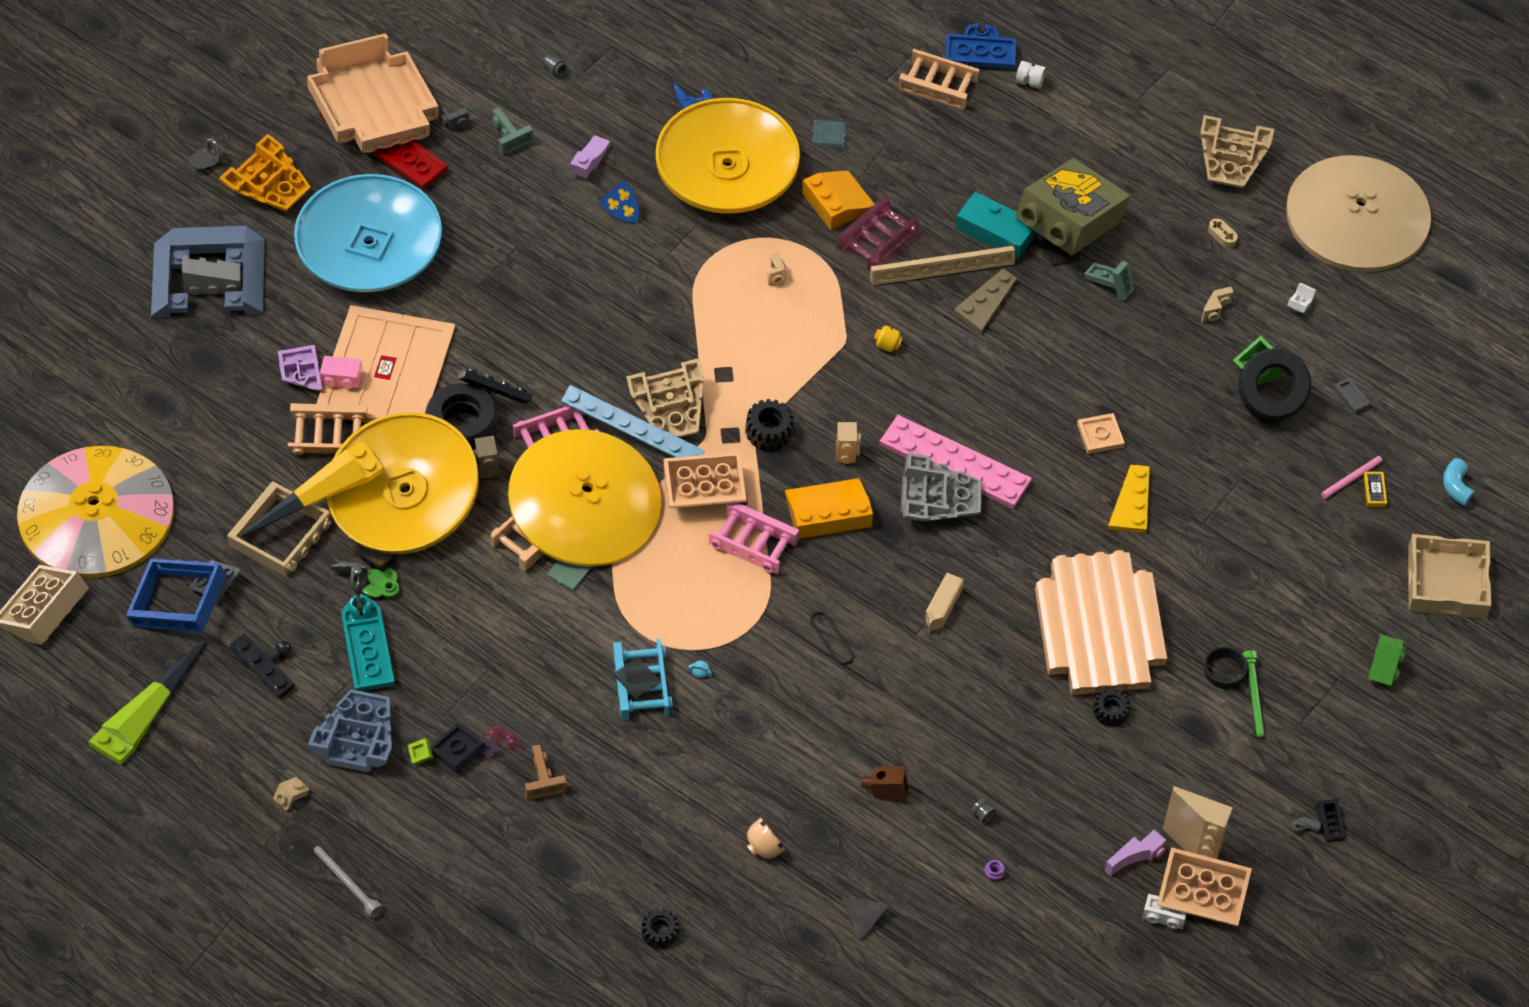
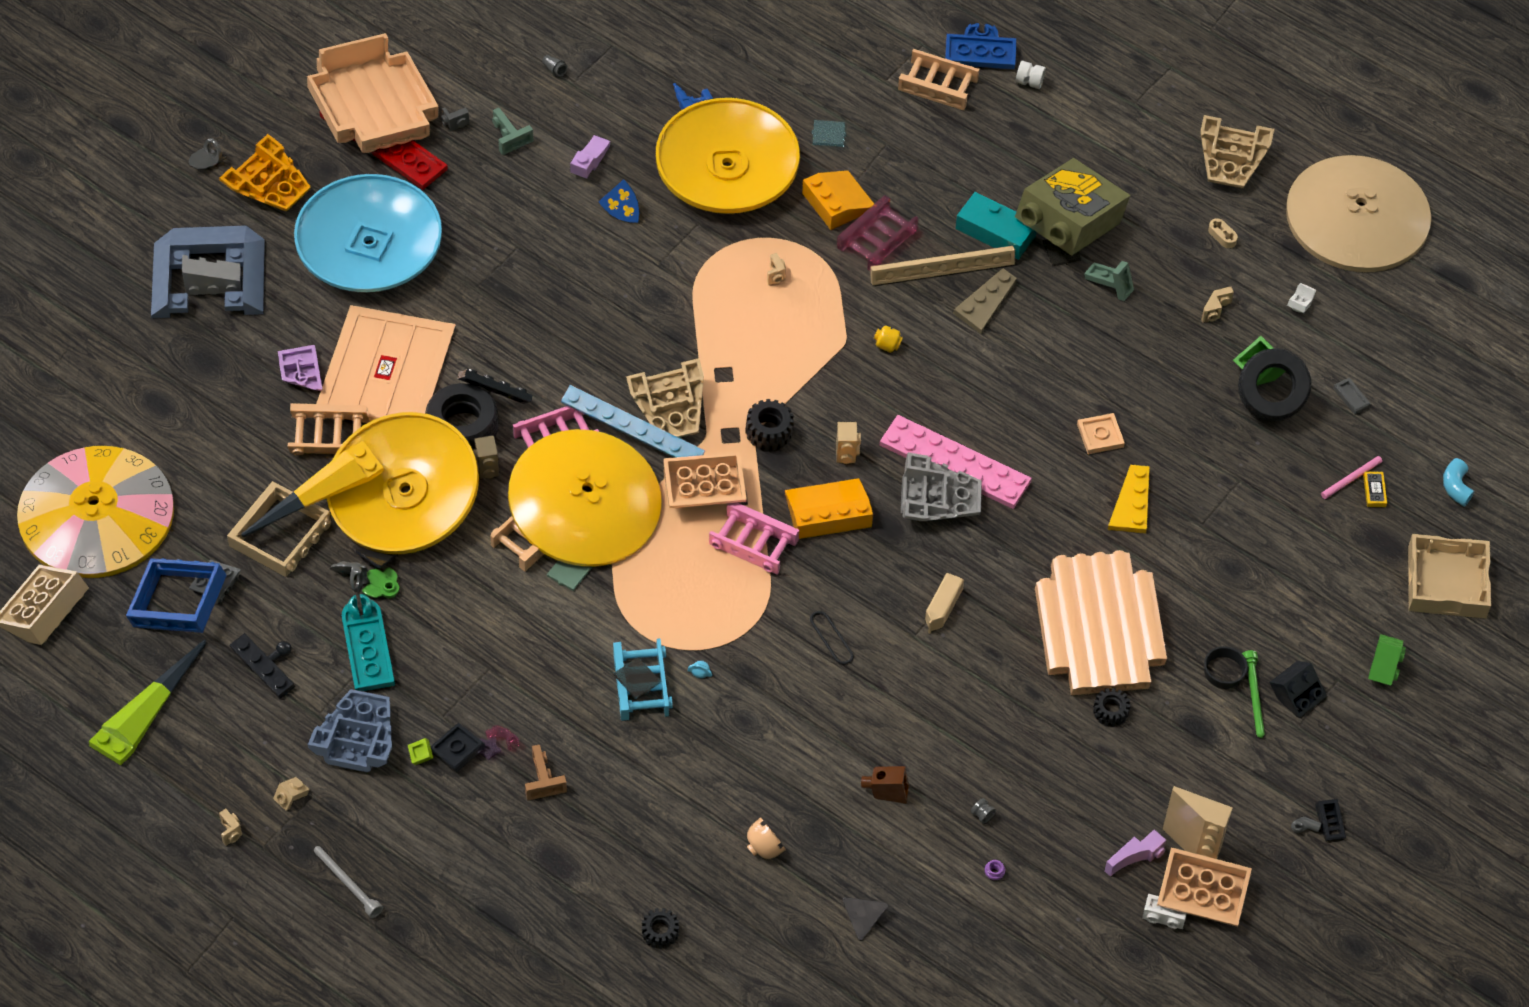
bright pink brick [320,356,363,389] -> none
none -> tan bracket [219,809,242,846]
none -> black slope [1269,661,1327,718]

